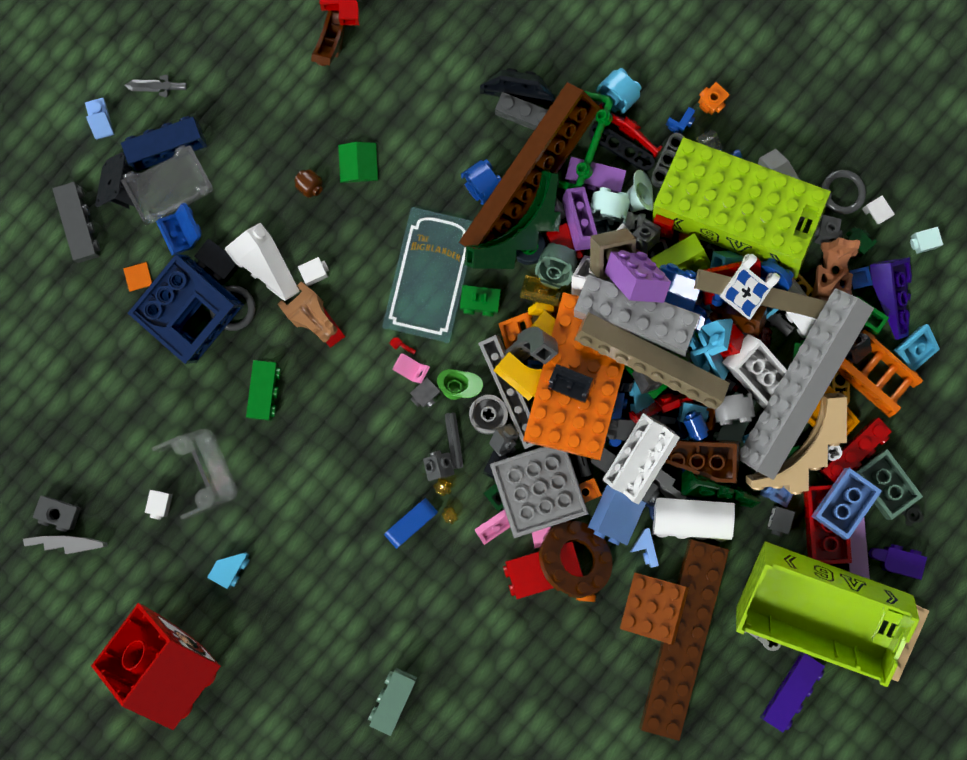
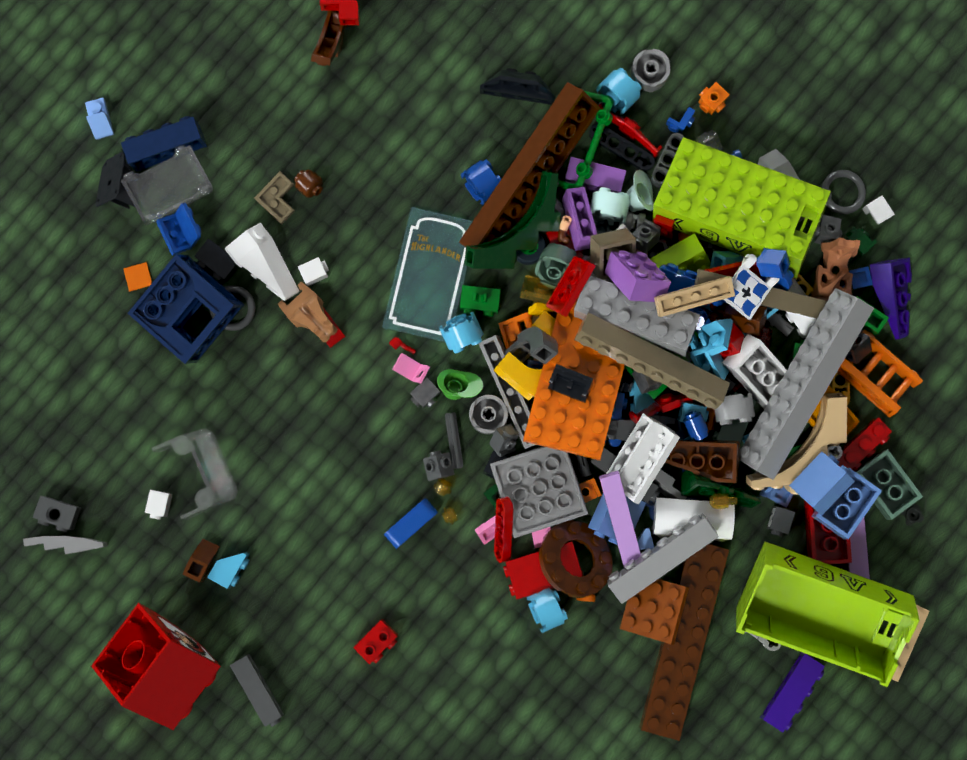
dark grey brick [52,182,101,263] -> none
dark grey sword [124,75,187,97] -> none
green brick [246,360,281,421] -> none
green slope [338,142,378,183] -> none
sand green brick [368,668,417,736] -> none
dark grey brick [495,92,548,131] -> none
dark purple hinge [868,544,927,580] -> none
medium azure slope [891,324,940,371] -> none
light aqua brick [910,227,943,254] -> none
none -> reddish brown slope [183,539,220,583]
none -> dark grey brick [230,654,284,727]
none -> dark tan tile [254,171,295,224]
none -> red brick [353,619,398,665]
none -> medium azure brick [439,312,483,353]
none -> red beam [494,496,513,563]
none -> medium azure brick [527,588,568,633]
none -> red tile [546,256,596,317]
none -> arm [558,215,572,245]
none -> lavender tile [599,471,641,568]
none -> light grey brick [607,513,719,604]
none -> light grey brick [631,49,670,92]
none -> tan plate [654,276,735,317]
none -> clear yellow cylinder [709,493,737,509]
none -> blue brick [756,248,790,279]
none -> medium blue brick [789,452,855,516]

